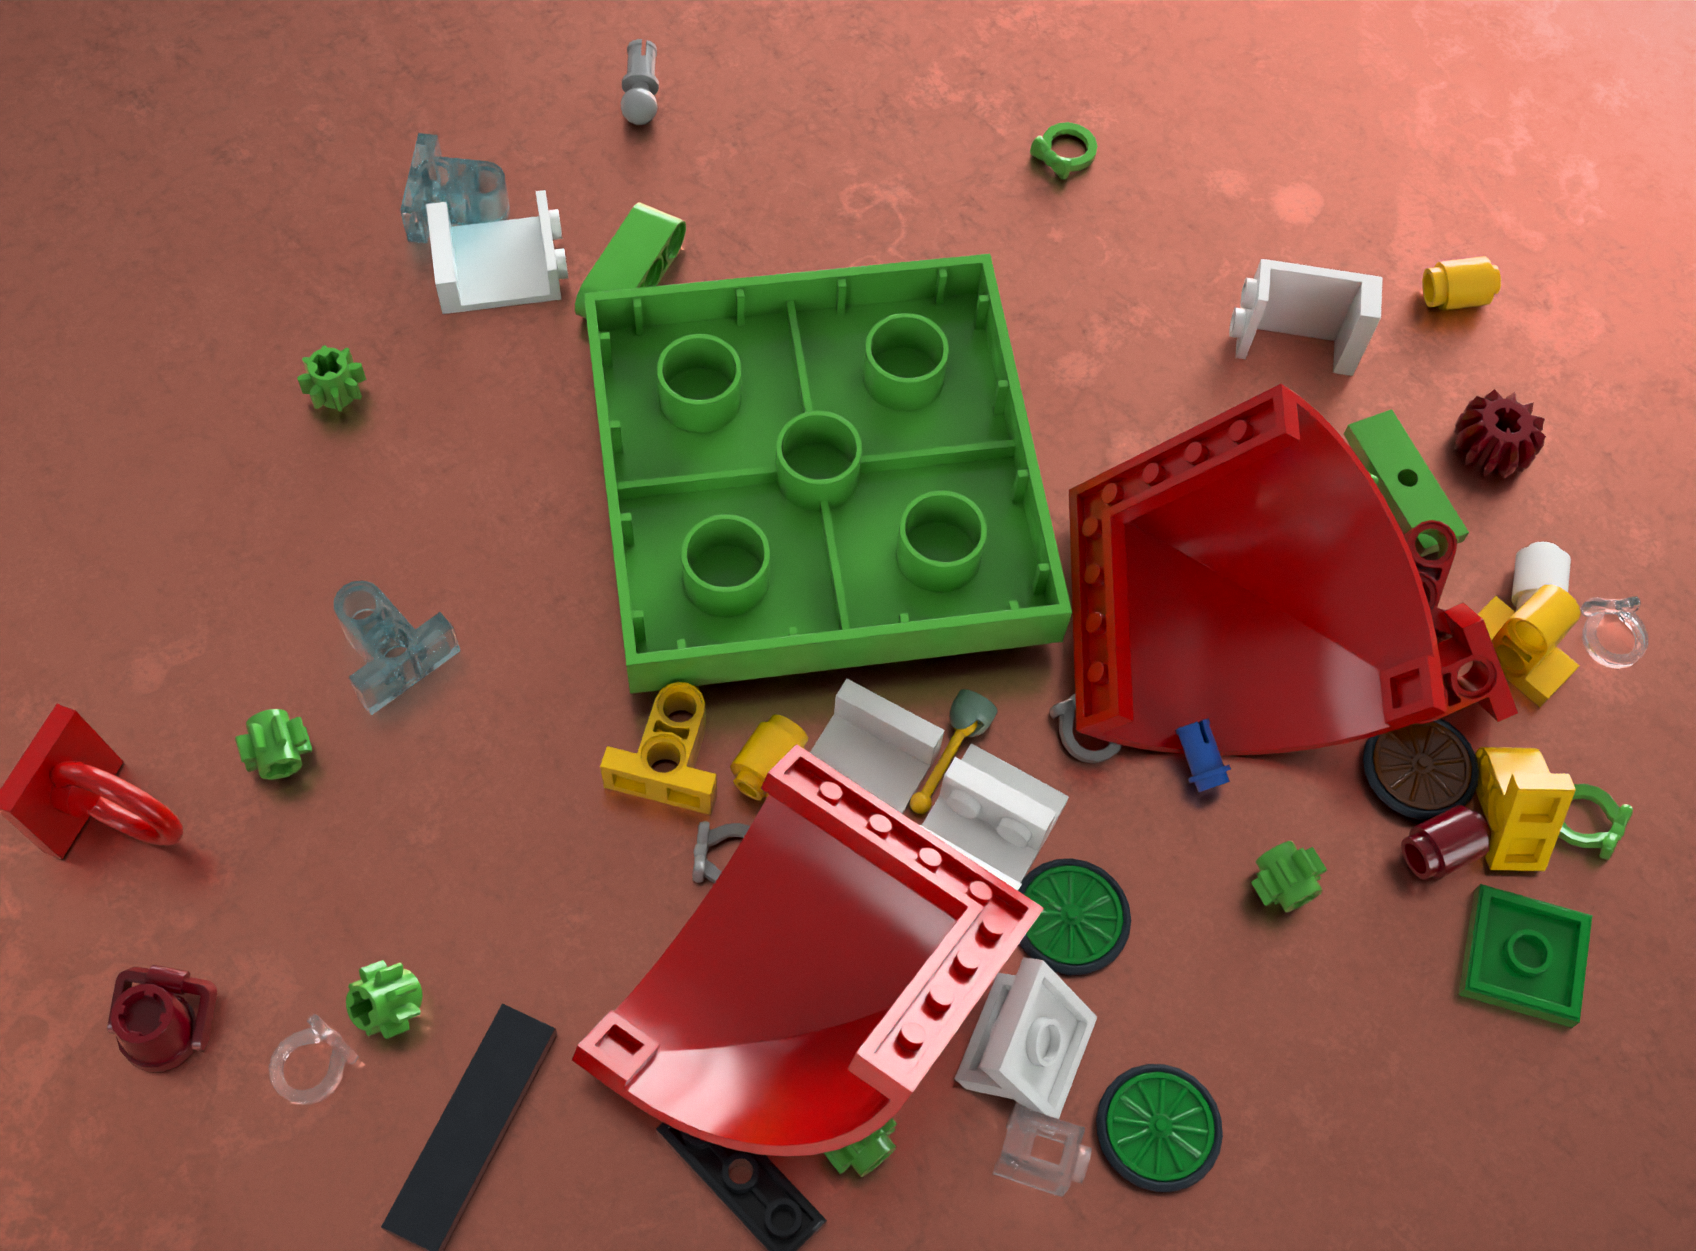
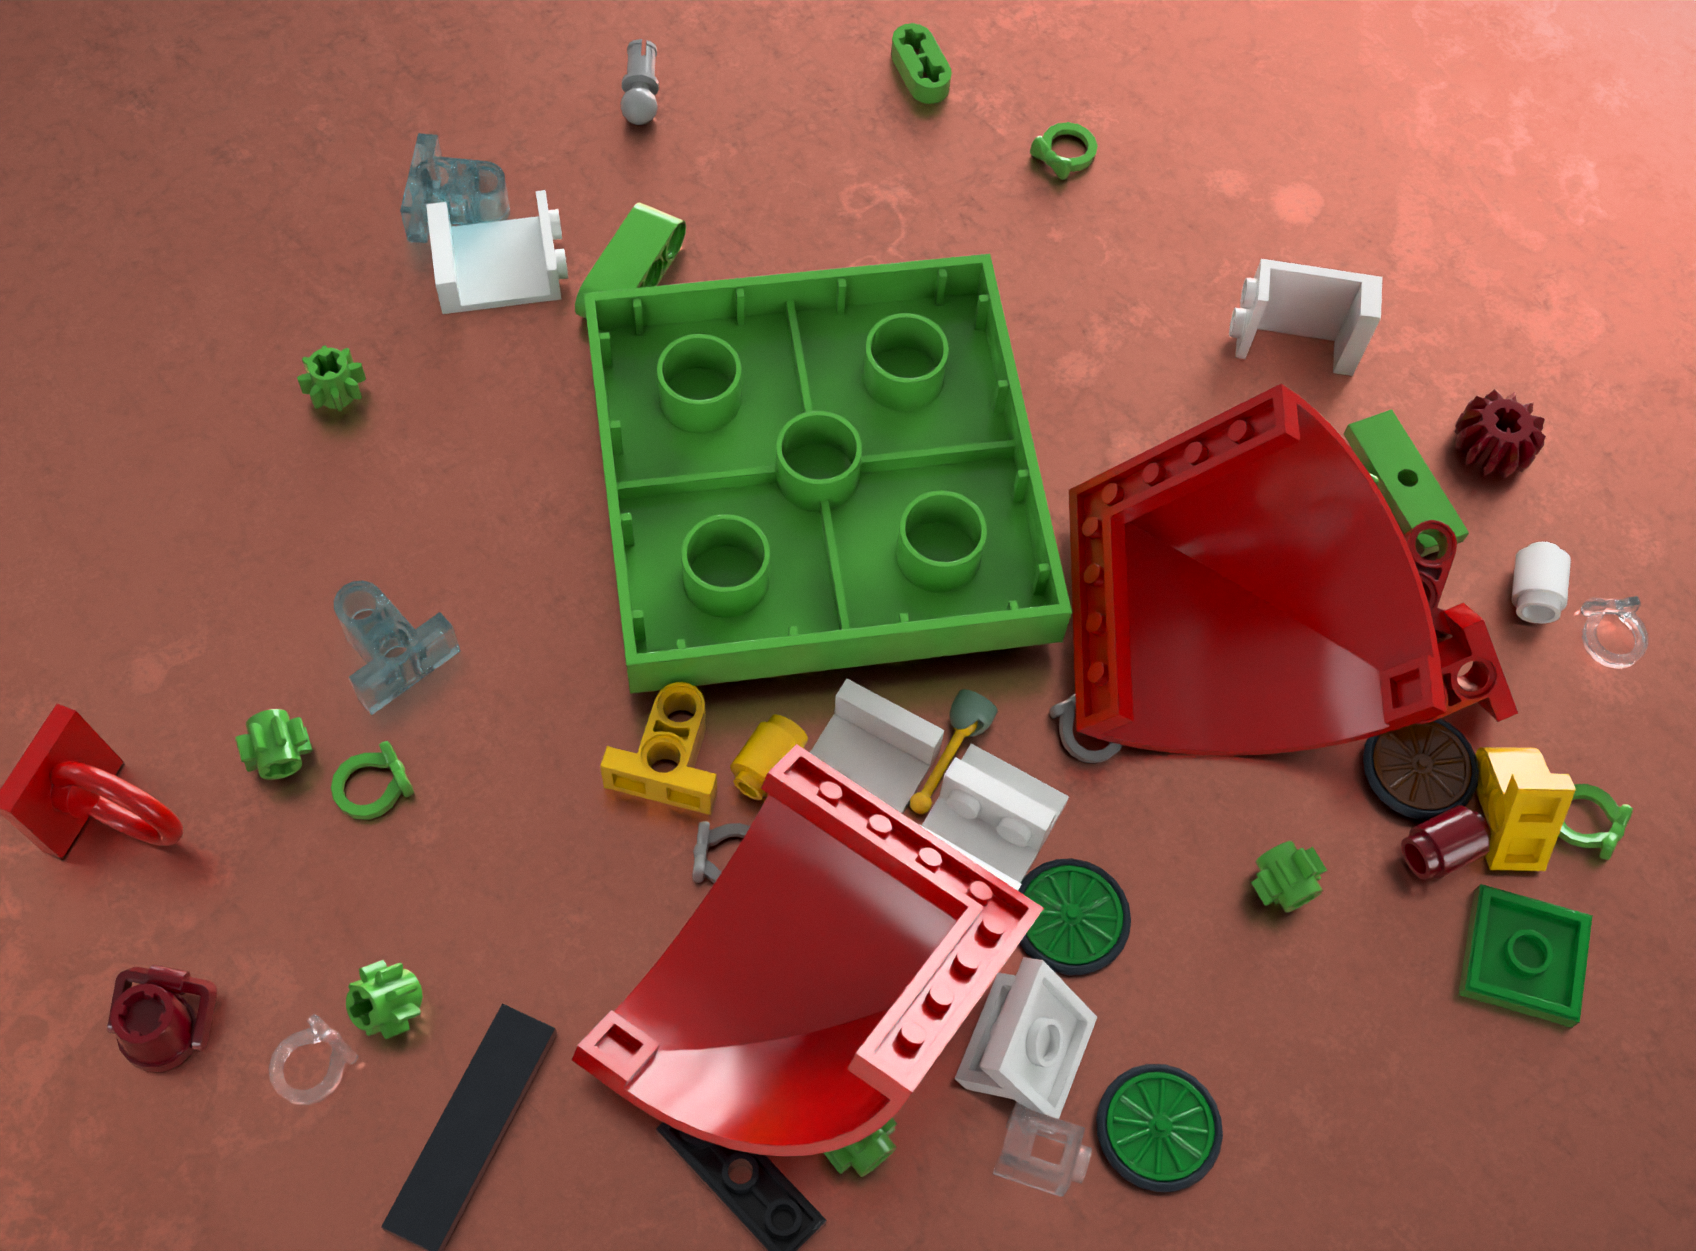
blue pin [1175,718,1231,792] -> none
yellow brick [1422,256,1501,311] -> none
yellow tile [1478,584,1581,707] -> none
none -> bright green piece [331,741,414,820]
none -> bright green beam [891,23,952,104]

